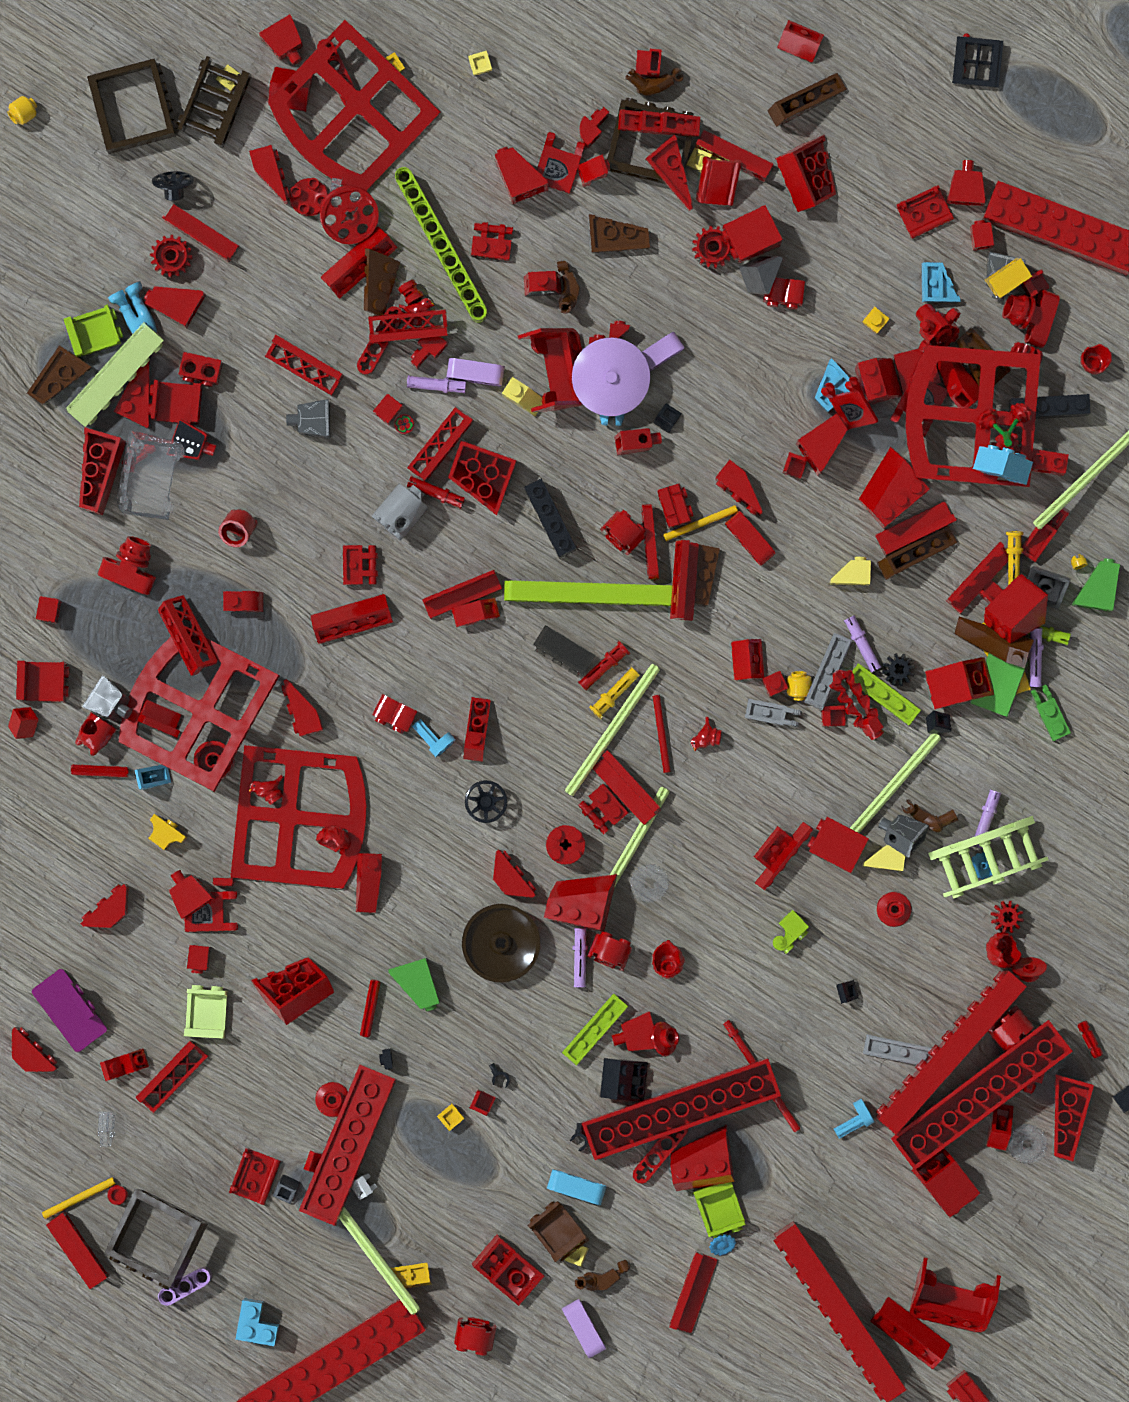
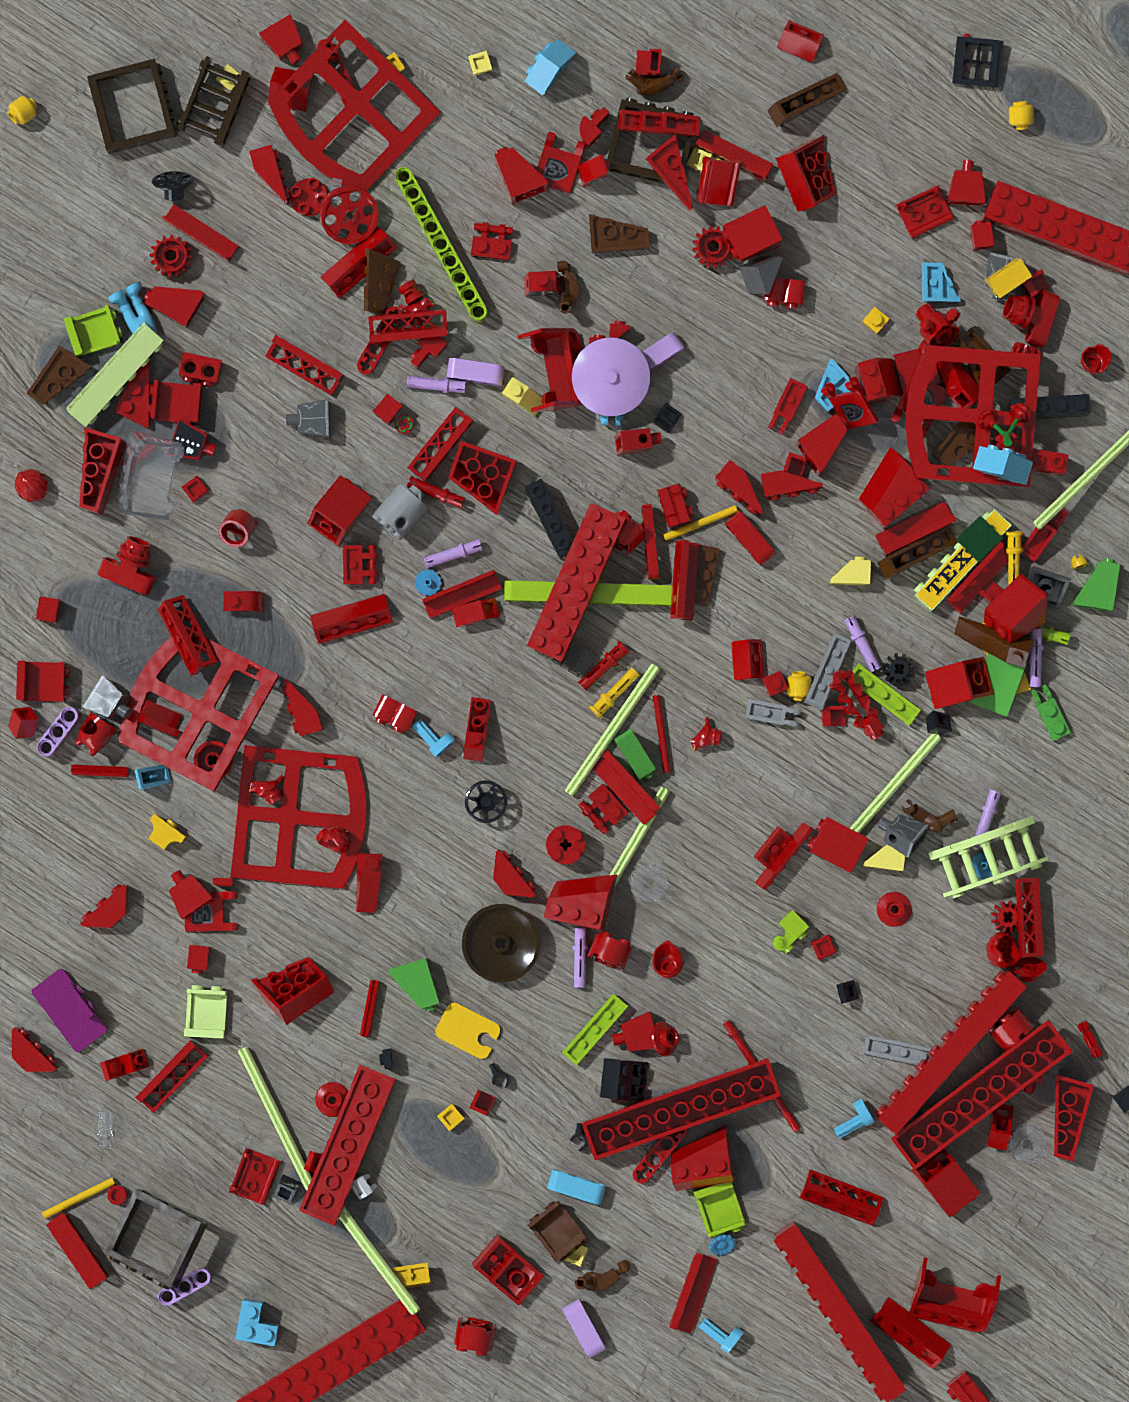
none -> red hair [15,469,49,502]
none -> lavender beam [37,707,80,757]
none -> red tile [182,476,209,503]
none -> yellowish green axle [238,1047,312,1190]
none -> red slope [307,475,372,546]
none -> dark azure piece [415,569,442,596]
none -> lavender pin [424,539,483,569]
none -> yellow piece [435,1003,500,1059]
none -> medium azure brick [524,39,576,95]
none -> red plate [527,503,627,662]
none -> bright green slope [614,729,656,781]
none -> medium azure piece [699,1318,744,1354]
none -> red slope [760,470,823,501]
none -> red hinge [768,378,808,435]
none -> red fence [799,1169,883,1226]
none -> red tile [810,934,836,960]
none -> brick [913,509,1011,612]
none -> reddish brown wing [932,422,1000,466]
none -> dark green piece [956,516,1003,562]
none -> yellow head [1009,101,1034,130]
none -> red fence [1015,878,1044,958]

